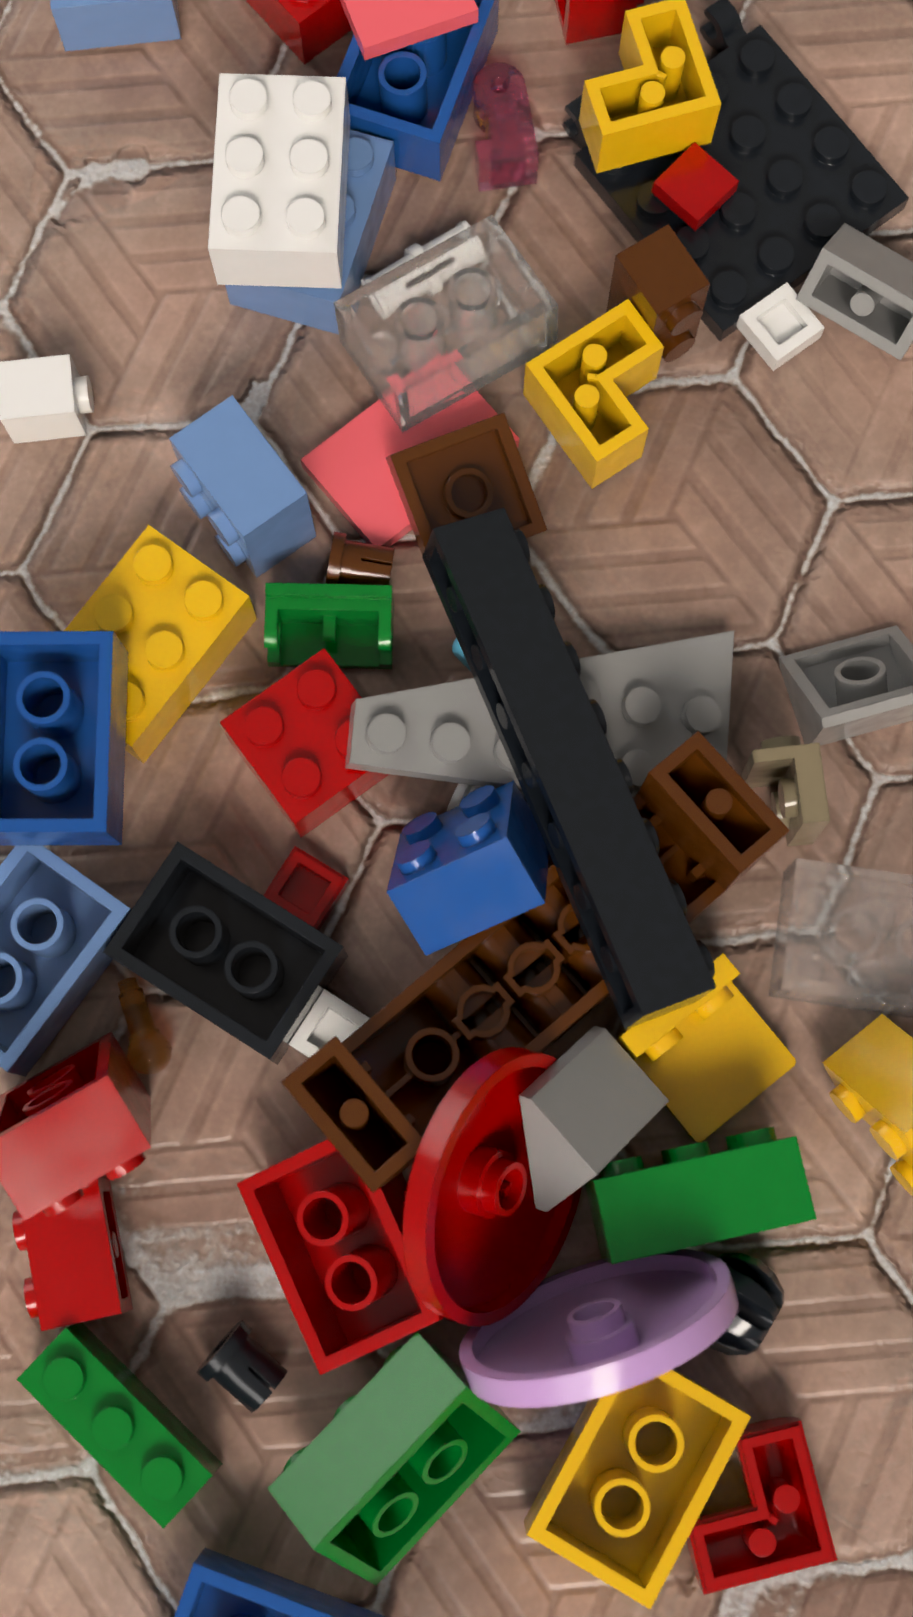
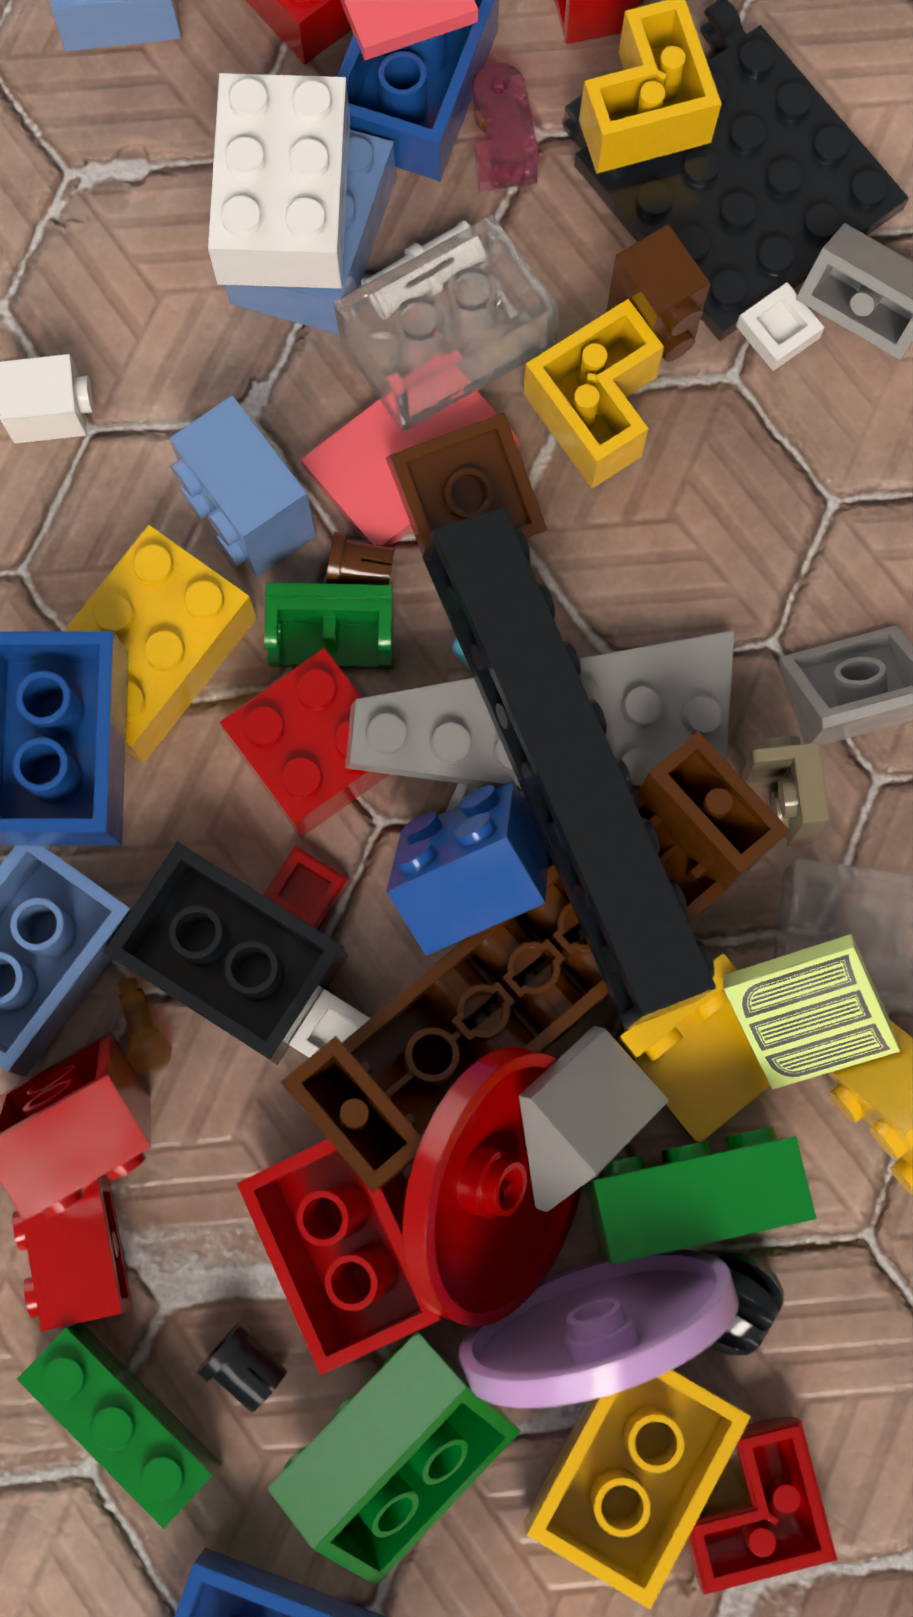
red tile [651,142,739,231] -> none
none -> yellowish green tile [723,934,900,1090]

